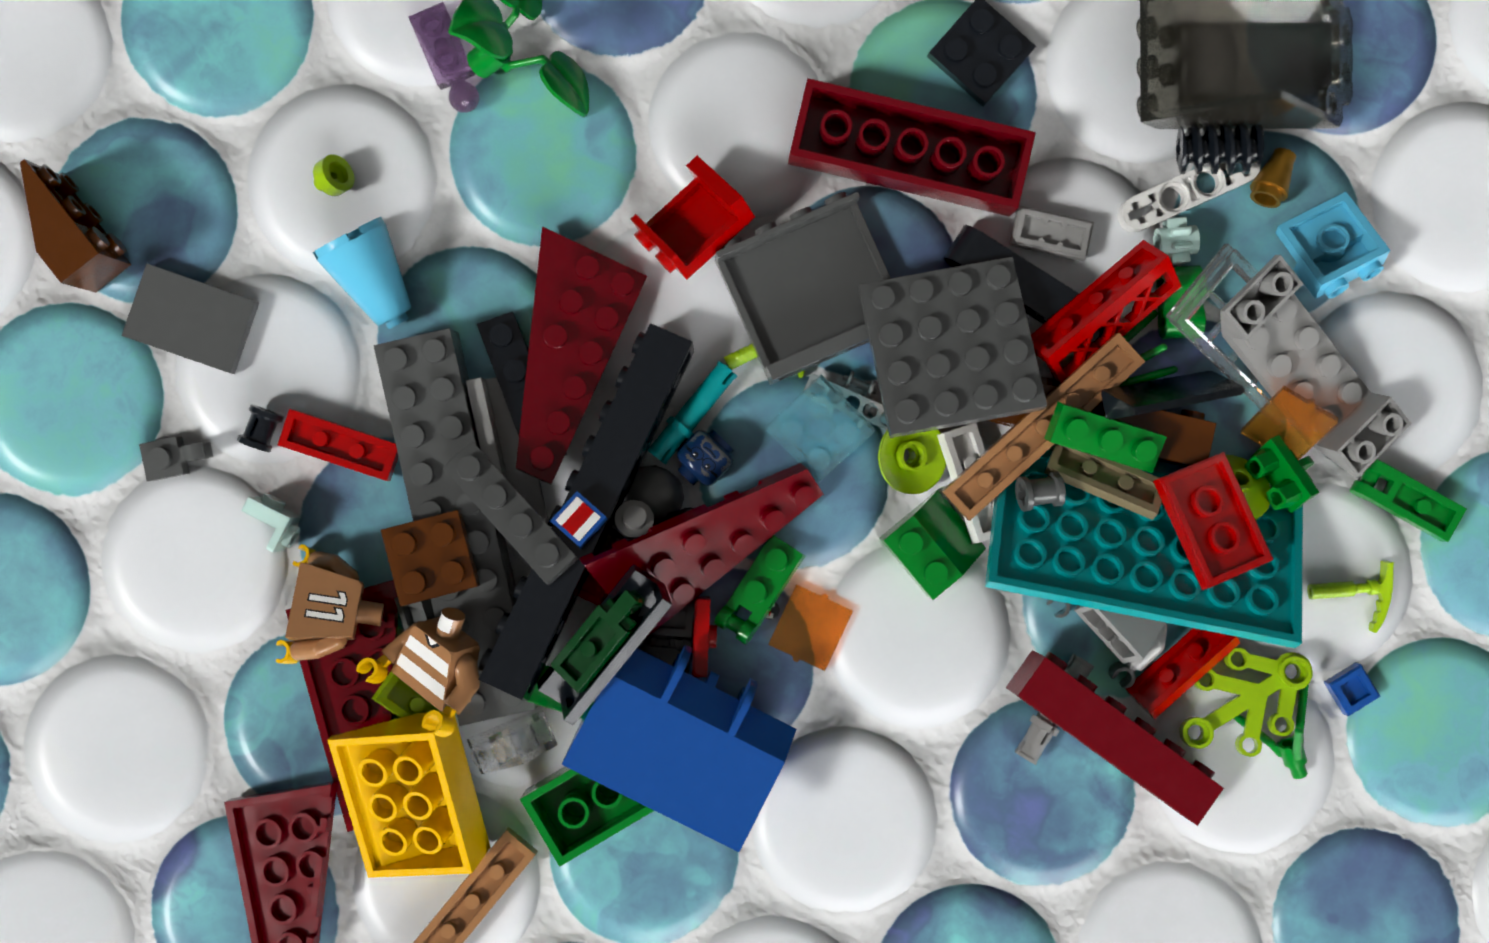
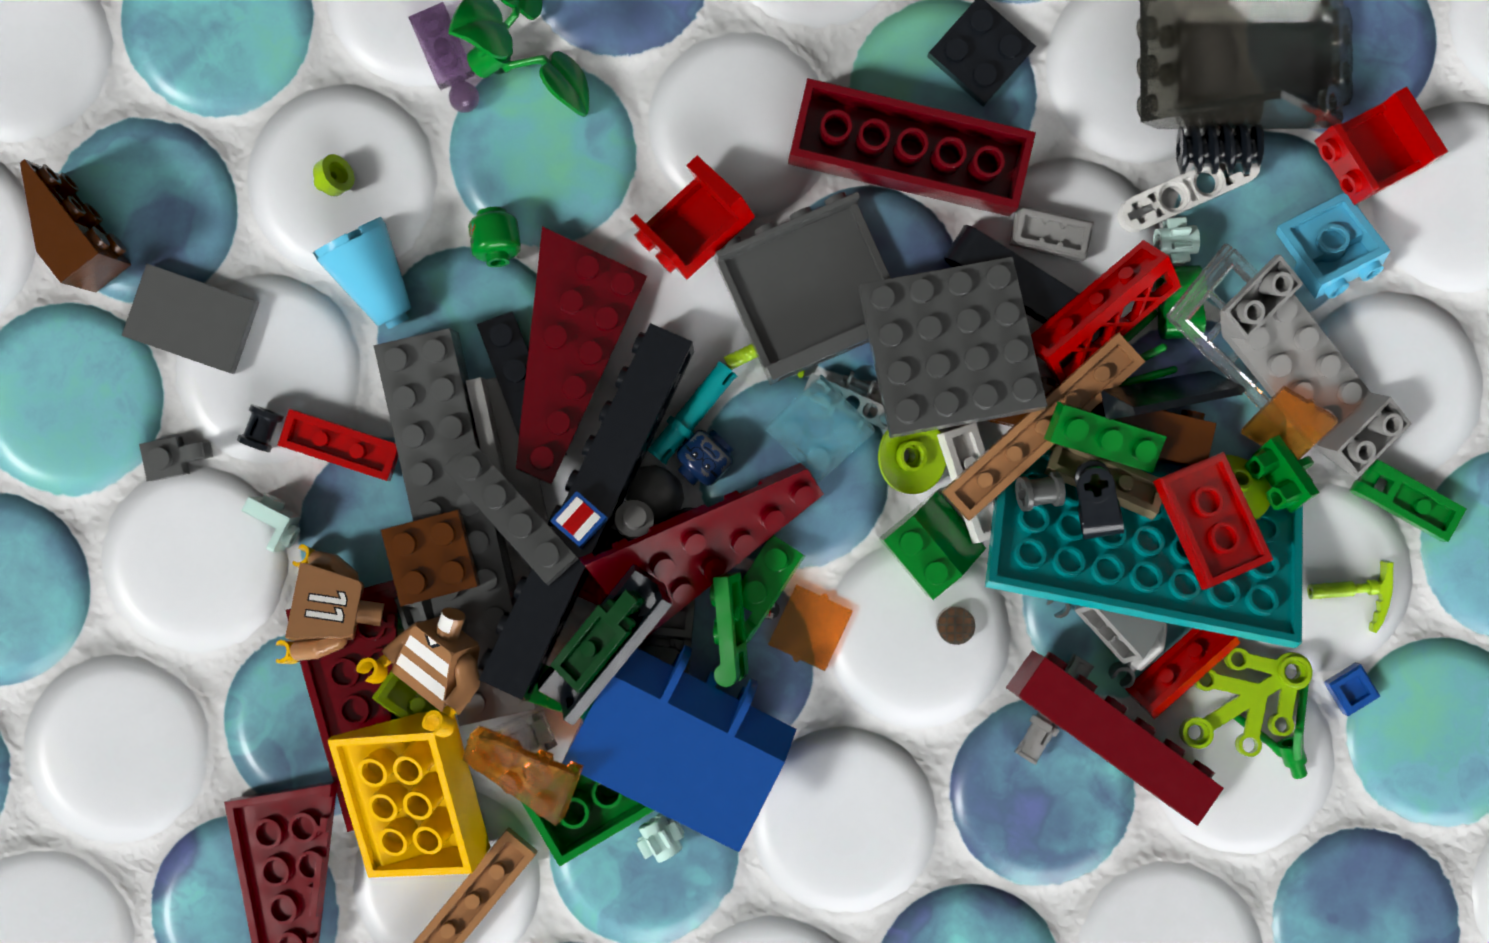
red plate [692,596,717,677] -> none
pearl gold cone [1250,148,1296,208] -> none
none -> clear orange wing [462,726,584,826]
none -> green head [468,207,521,267]
none -> light aqua gear [636,814,685,863]
none -> green plate [710,572,749,687]
none -> clear smoke tile [936,606,975,645]
none -> black piece [1075,460,1124,540]
none -> red panel [1314,87,1449,205]

